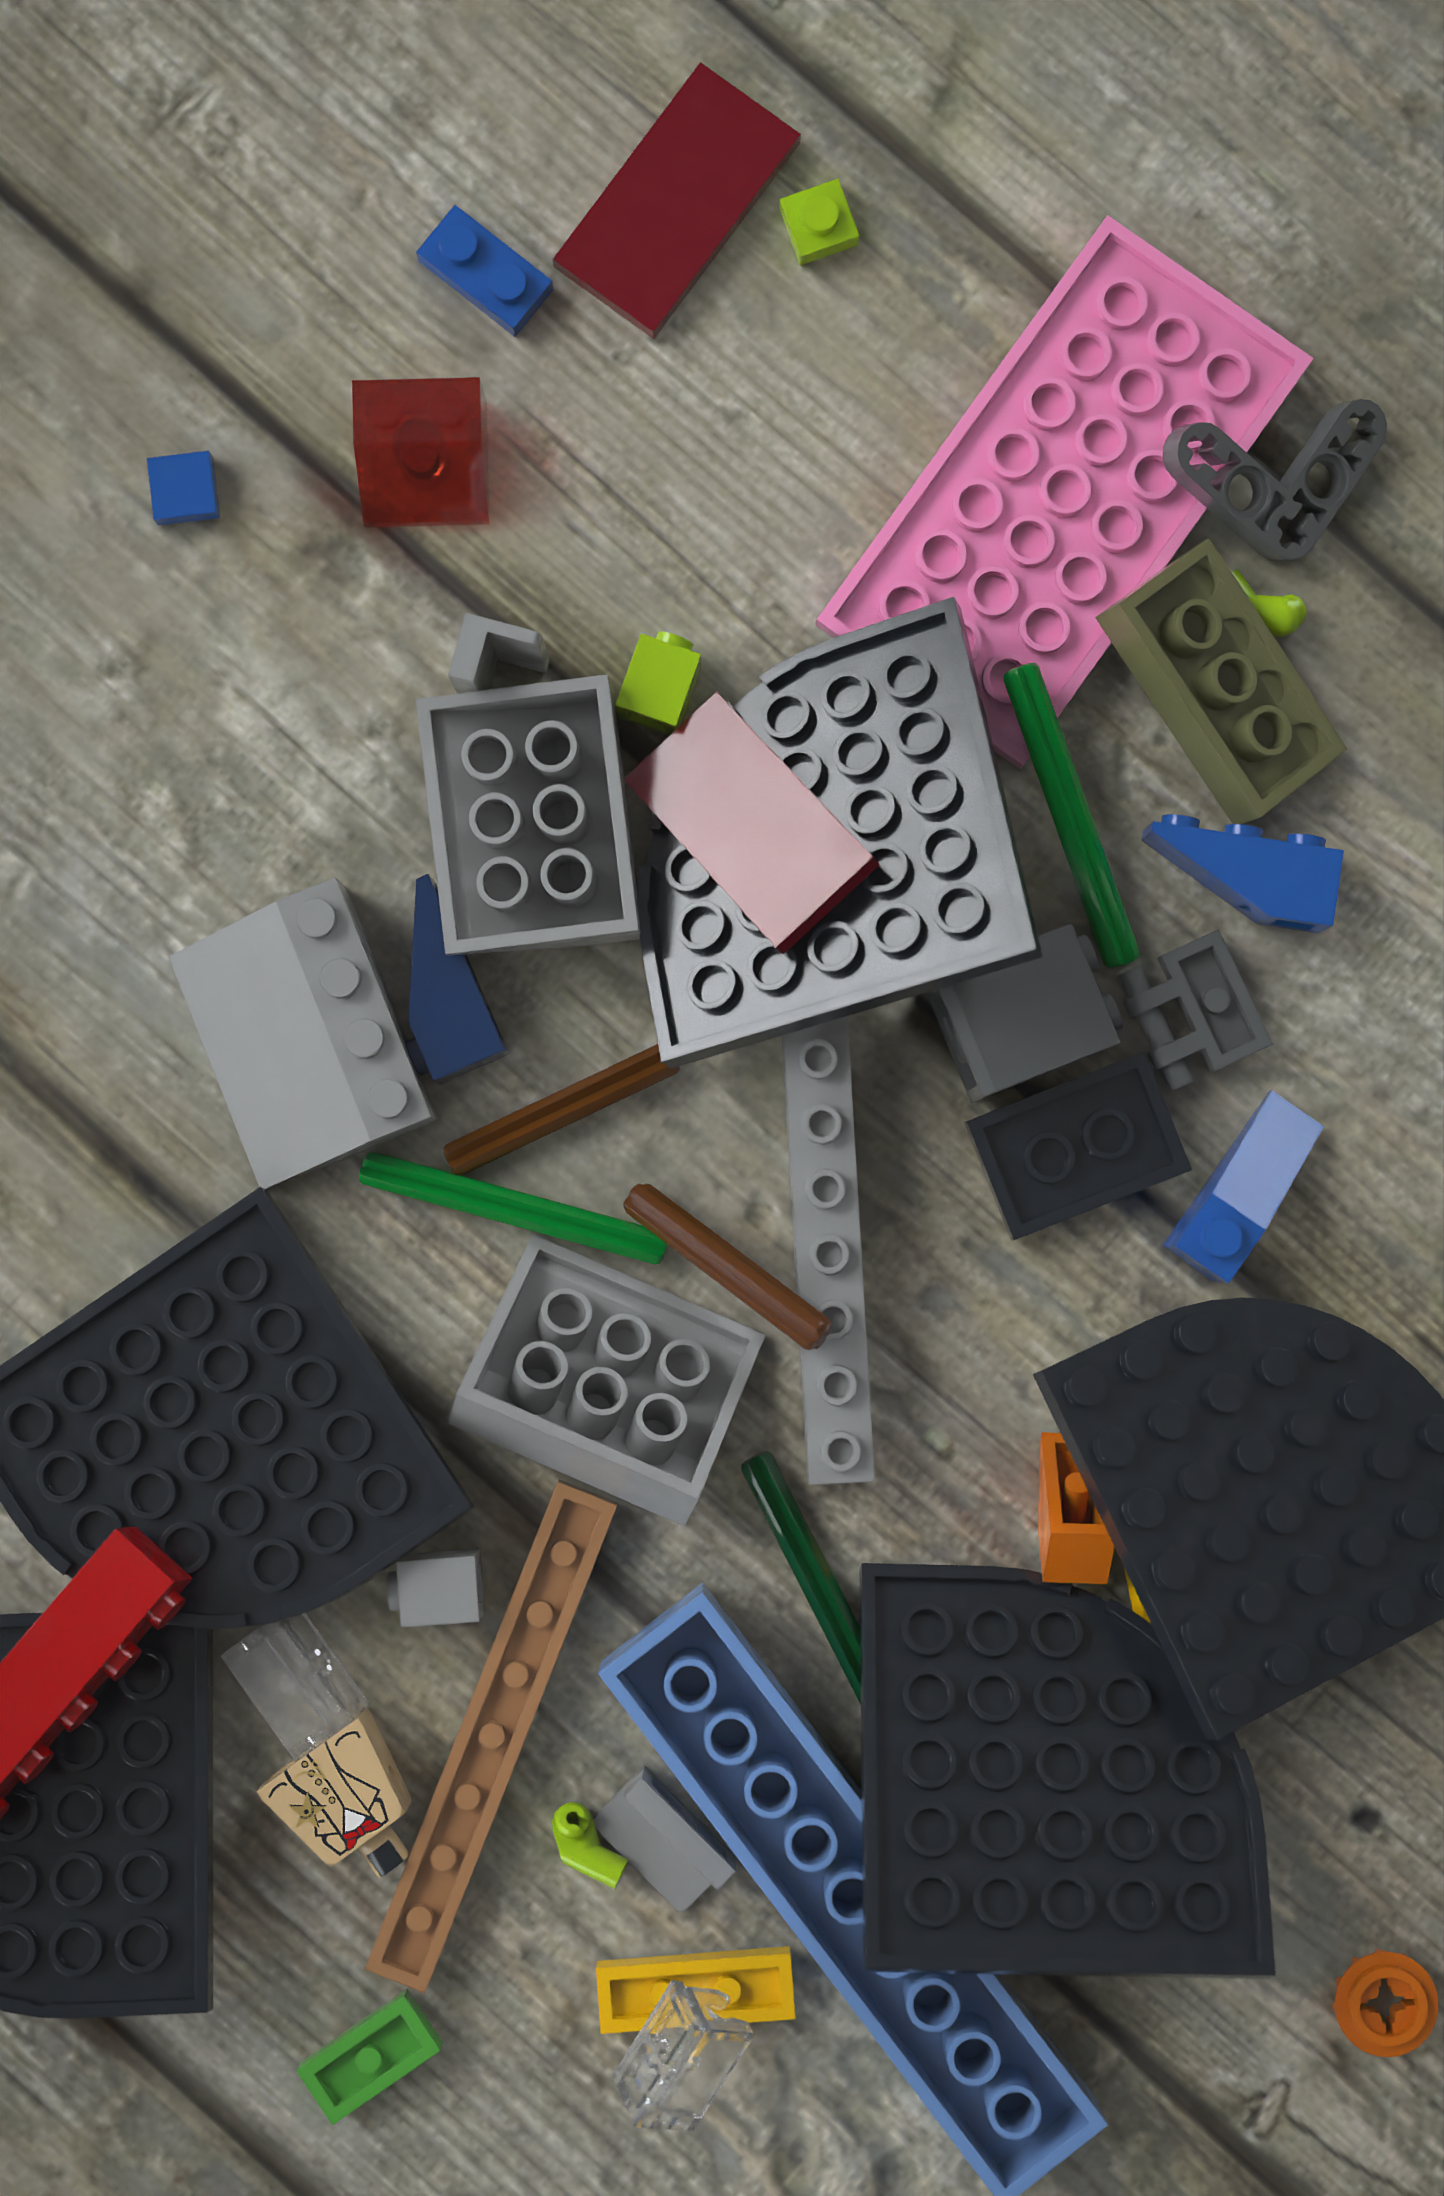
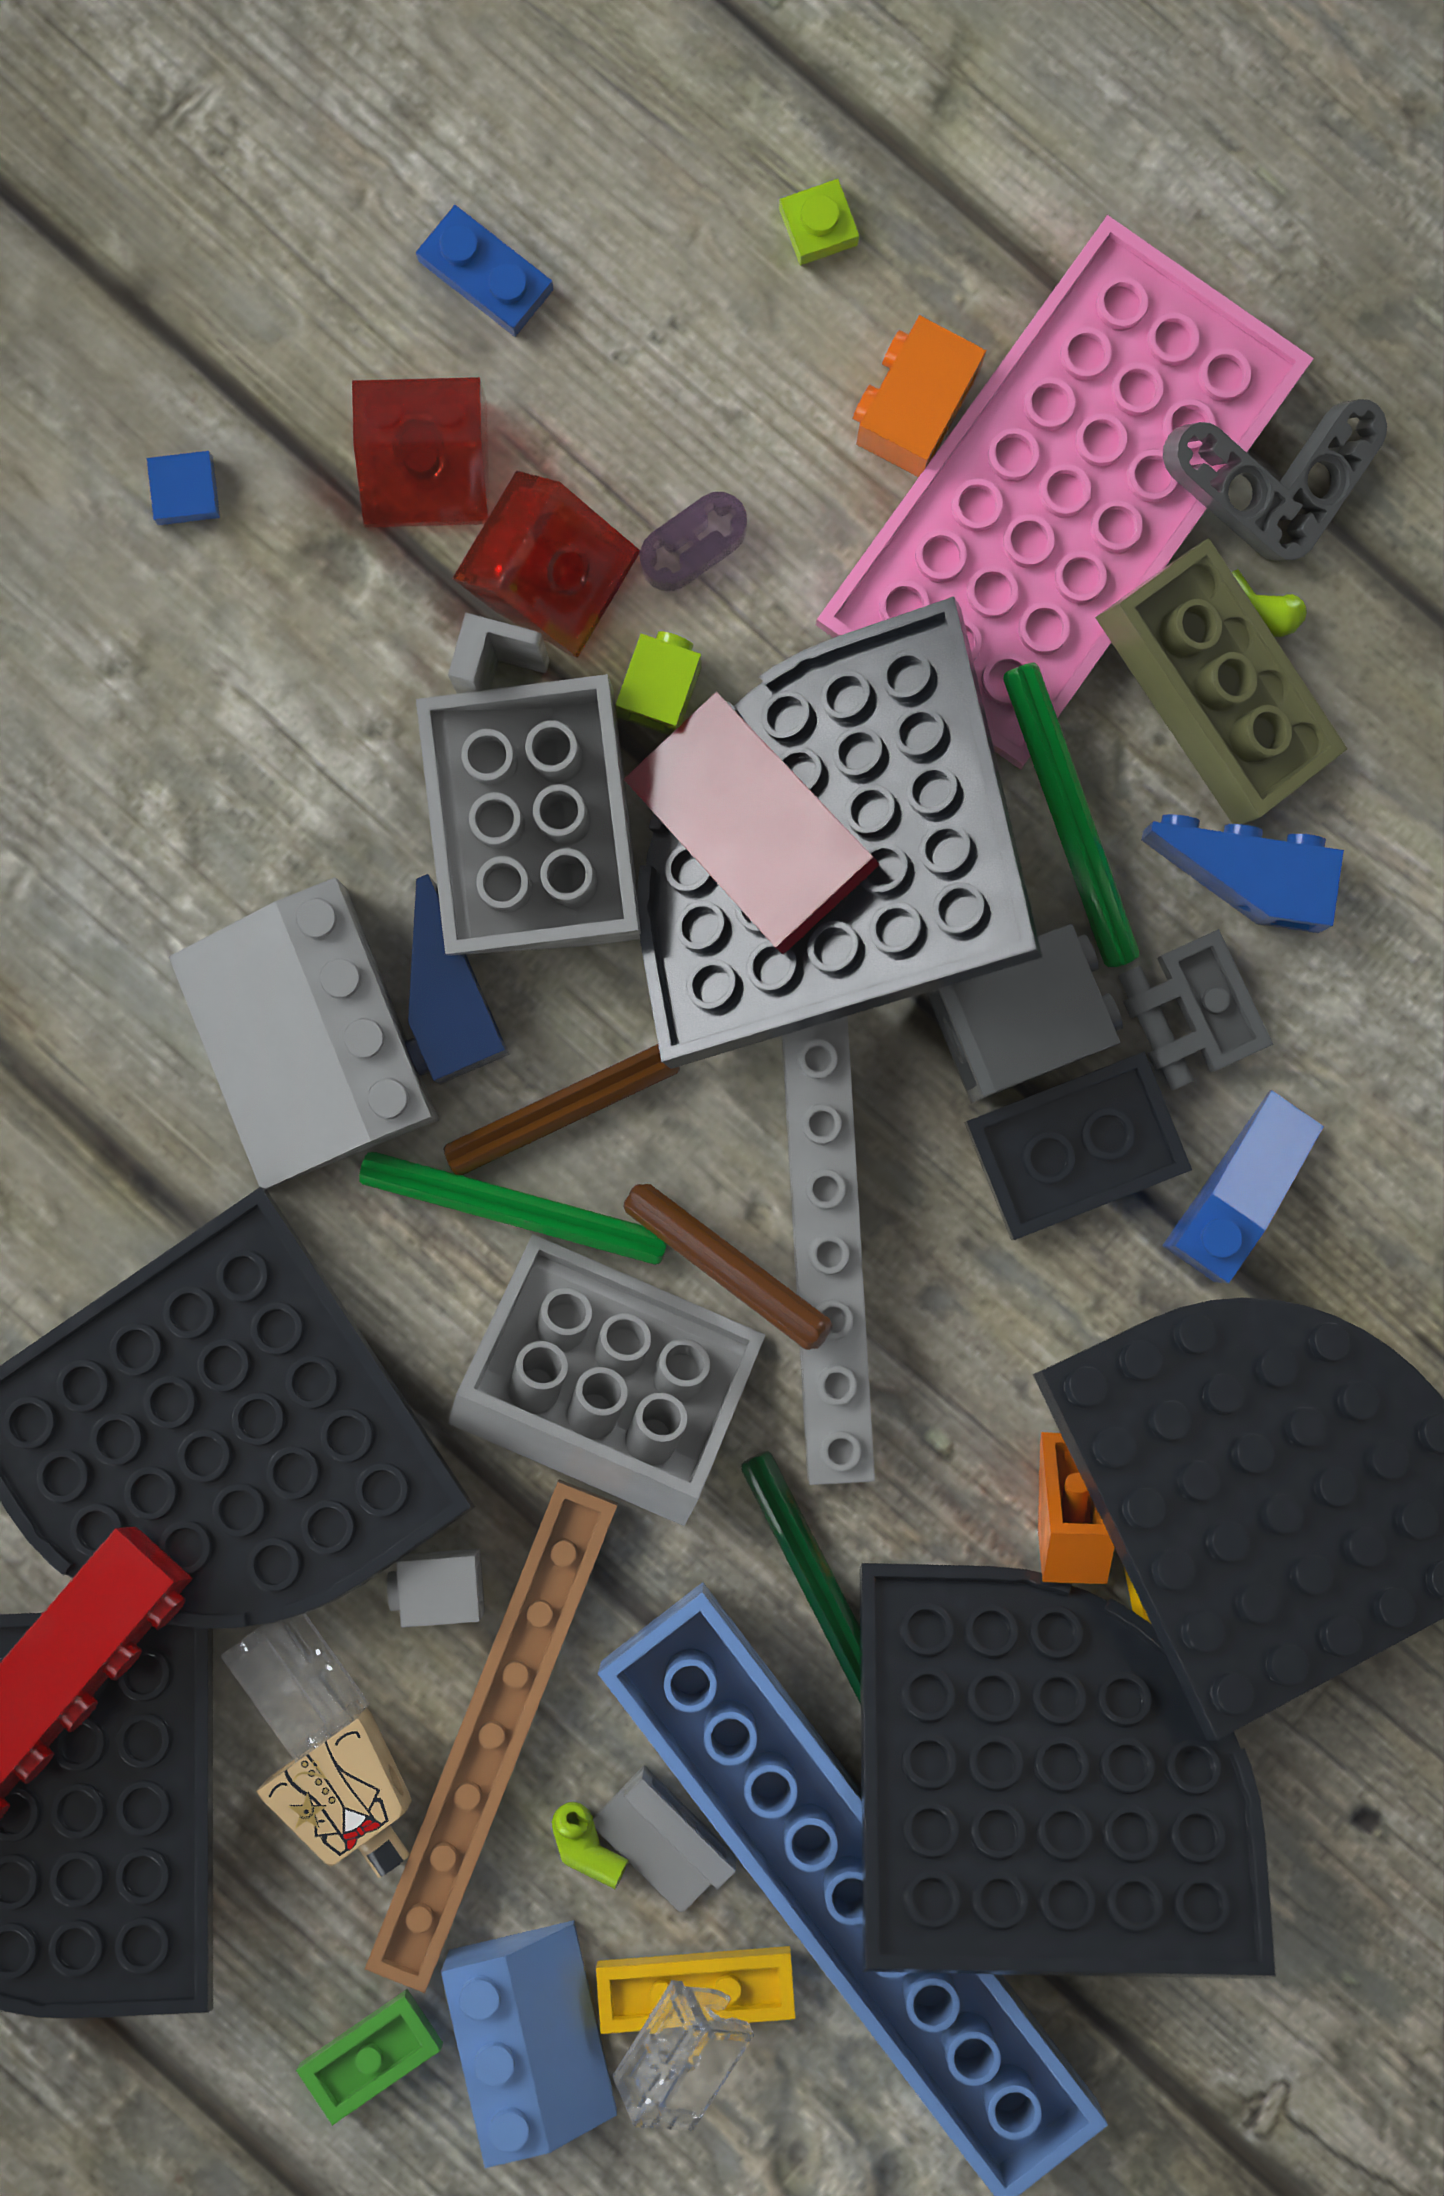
dark red tile [552,62,801,339] -> none
orange gear [1331,1948,1439,2057] -> none
none -> medium blue slope [441,1920,617,2168]
none -> clear red slope [452,470,641,658]
none -> clear purple beam [640,492,747,591]
none -> orange brick [853,315,987,477]

